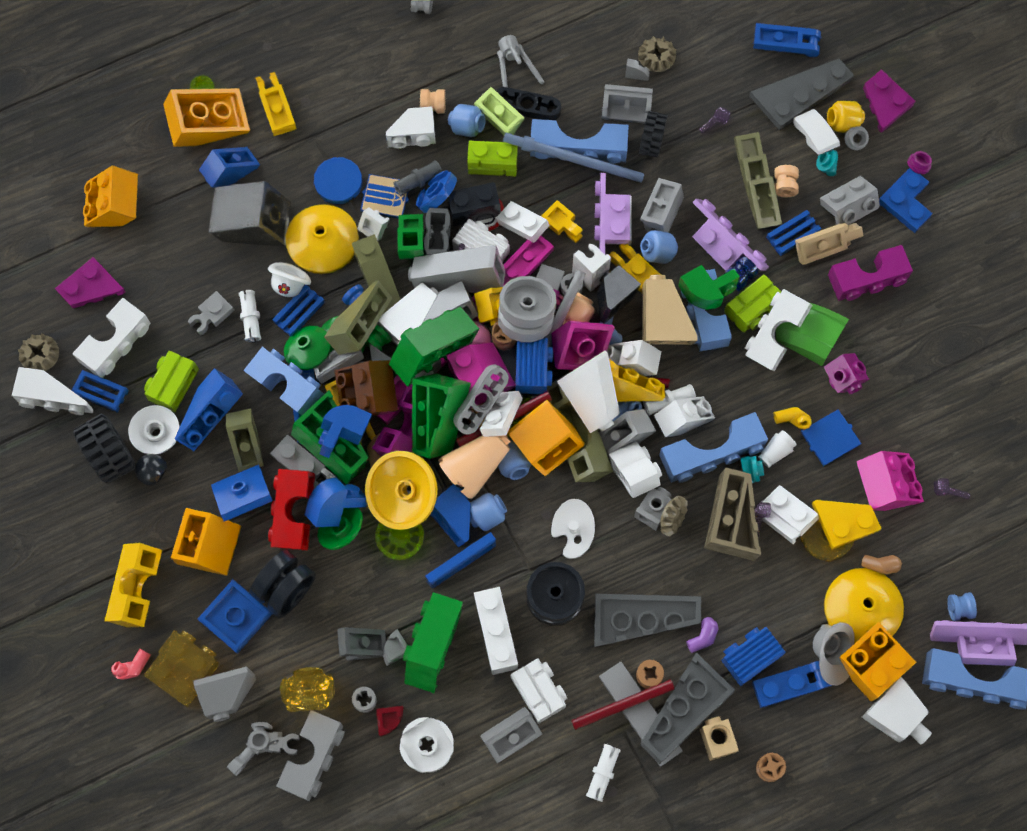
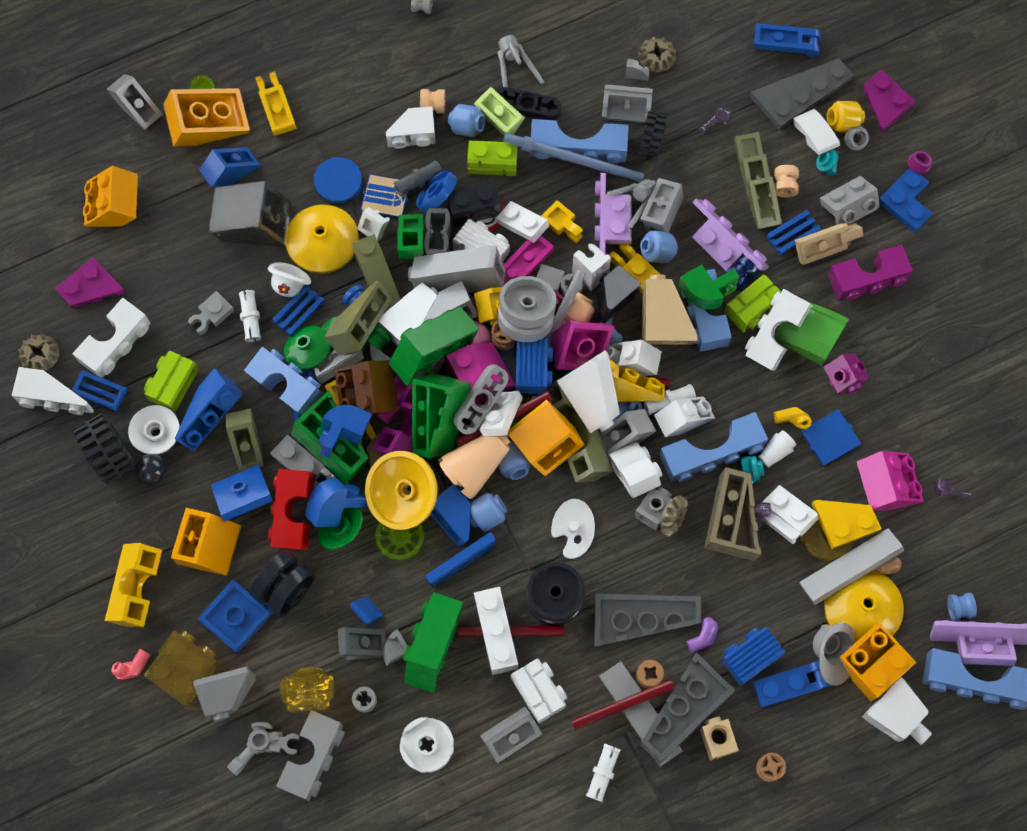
dark red tile [376,706,404,737] -> none
none -> light grey slope [107,74,163,130]
none -> blue slope [350,597,383,628]
none -> dark red bar [459,625,564,637]
none -> light grey plant [607,179,656,228]
none -> light grey tile [799,528,904,605]

